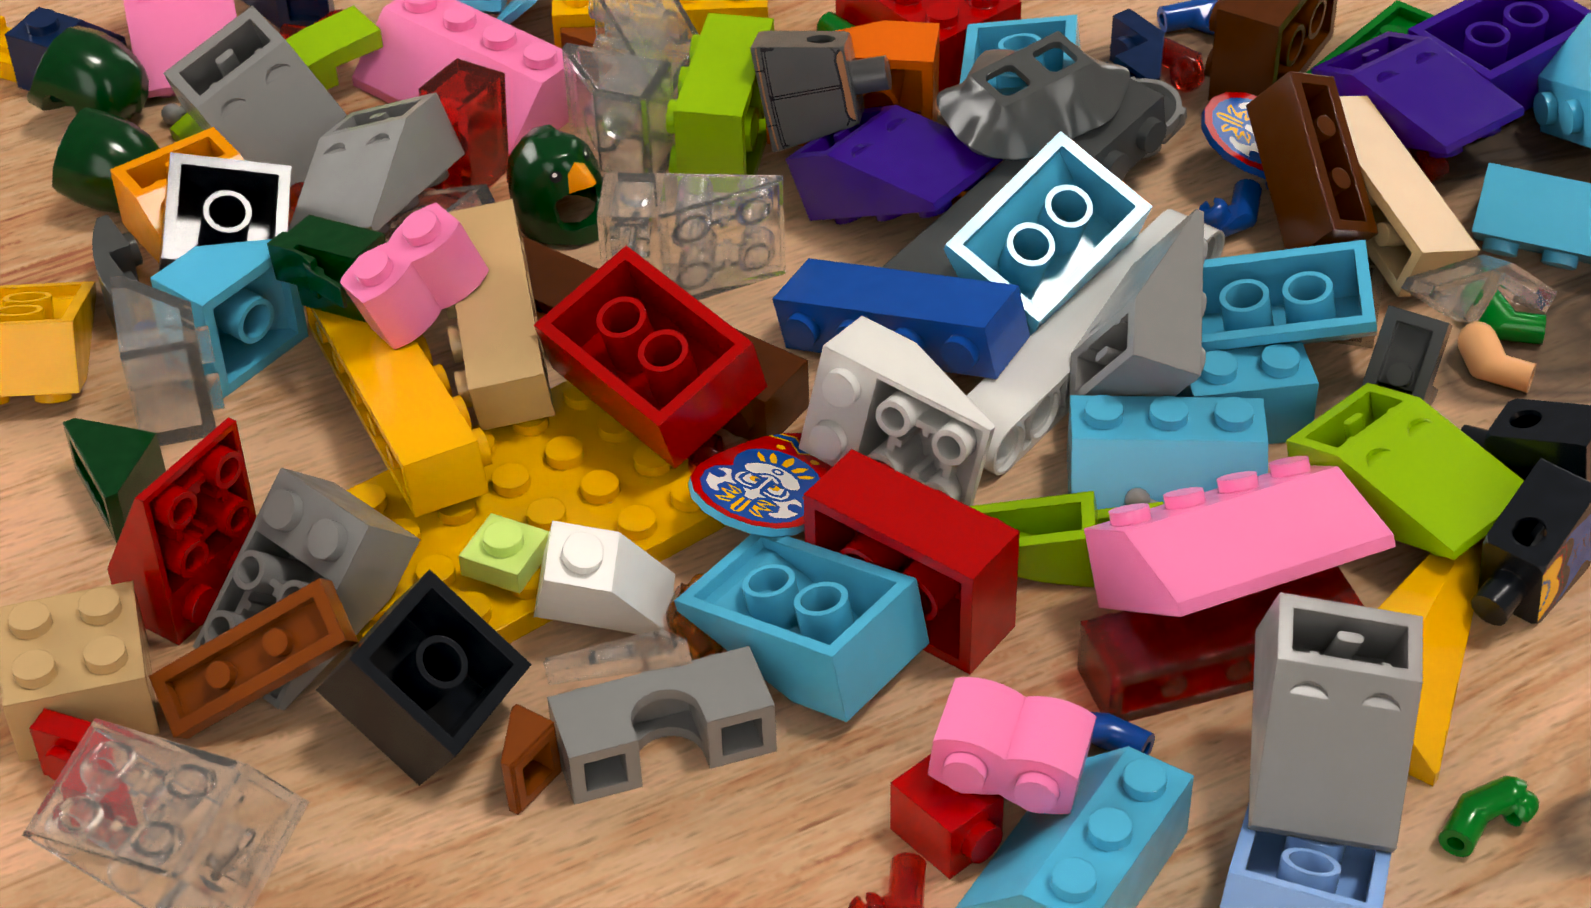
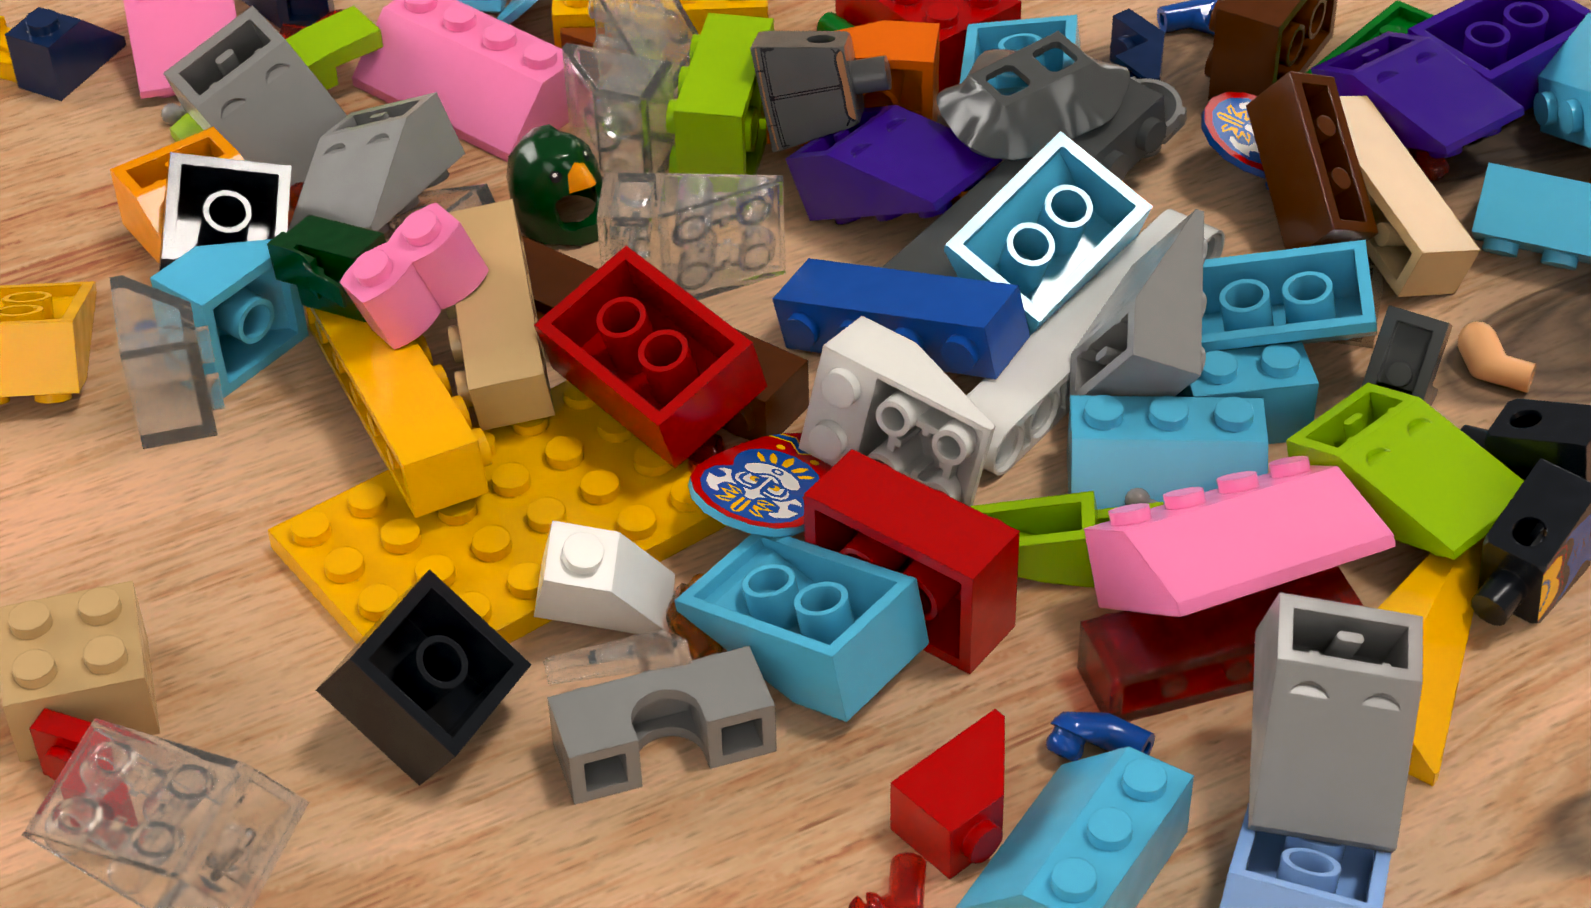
dark green piece [27,26,149,120] -> none
dark green piece [52,107,160,213] -> none
dark green slope [63,418,166,544] -> none
dark grey slope [92,214,144,339] -> none
red slope [107,417,257,645] -> none
dark orange plate [149,578,358,739] -> none
light grey slope [193,467,420,710] -> none
clear red brick [419,58,509,201] -> none
yellowish green plate [458,513,549,594] -> none
dark orange slope [501,704,562,815] -> none
bright pink brick [928,677,1097,814] -> none
clear red arm [1162,37,1206,93] -> none
blue arm [1199,179,1262,237] -> none
clear slope [1401,254,1558,324] -> none
green arm [1438,775,1539,857] -> none
green arm [1463,283,1546,345] -> none

